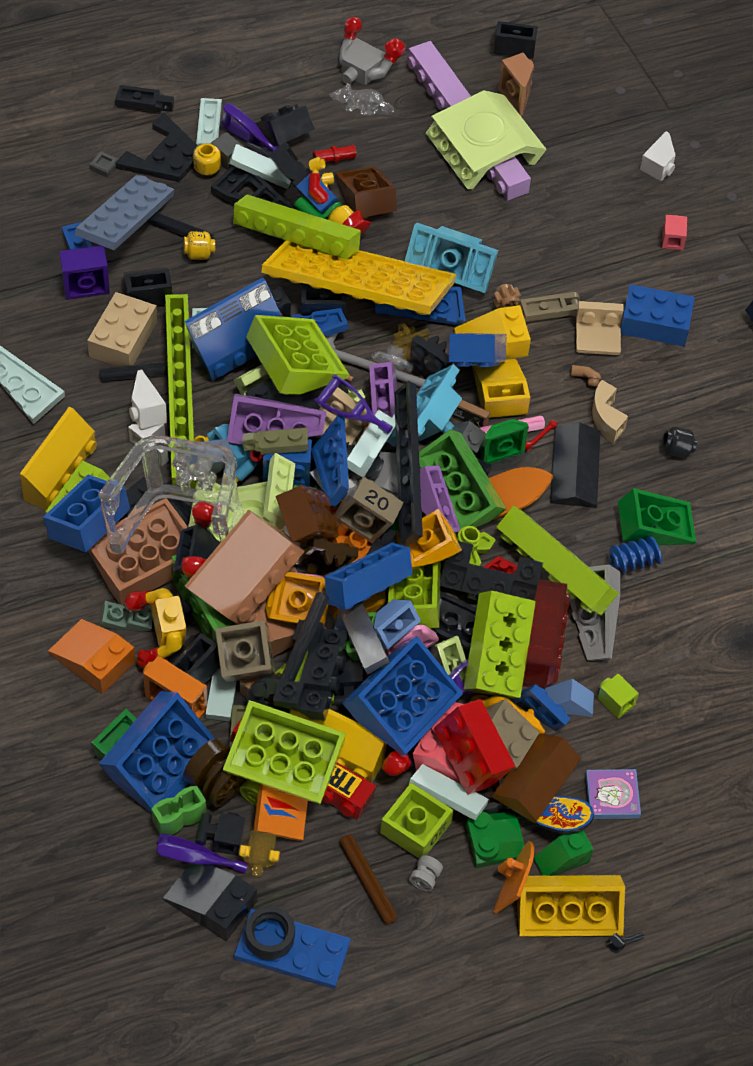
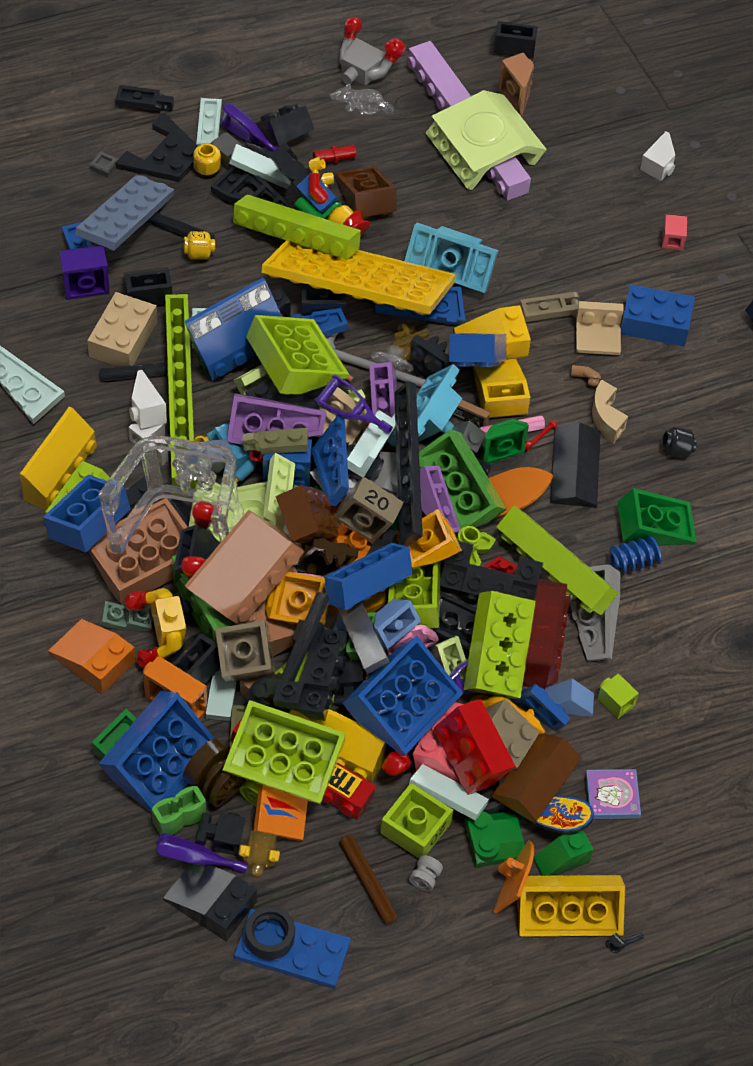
medium nougat gear [493,284,521,308] -> none

